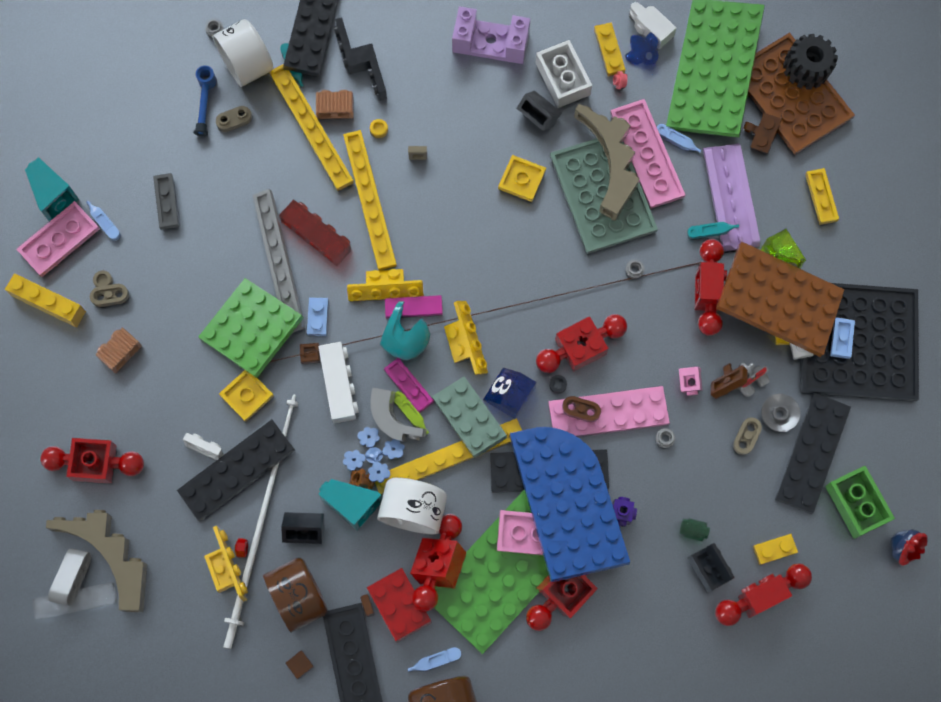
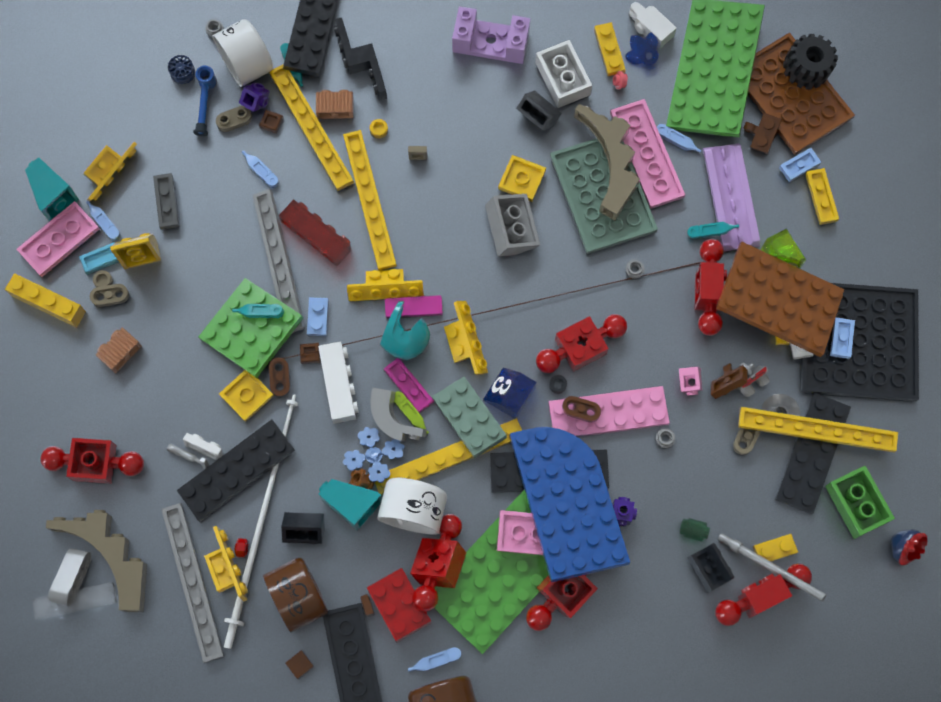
none -> medium azure tile [79,242,119,275]
none -> yellow bracket [83,142,137,202]
none -> yellow slope [110,233,161,269]
none -> light grey plate [161,503,224,663]
none -> dark blue wheel [167,55,195,84]
none -> light grey piece [167,444,209,469]
none -> teal piece [232,304,284,318]
none -> dark purple brick [239,83,270,112]
none -> light blue piece [242,150,279,188]
none -> reddish brown tile [259,110,283,134]
none -> reddish brown plate [269,358,290,396]
none -> light grey slope [485,194,540,257]
none -> light grey bar [718,533,826,602]
none -> yellow plate [738,407,898,453]
none -> light blue plate [779,148,821,183]

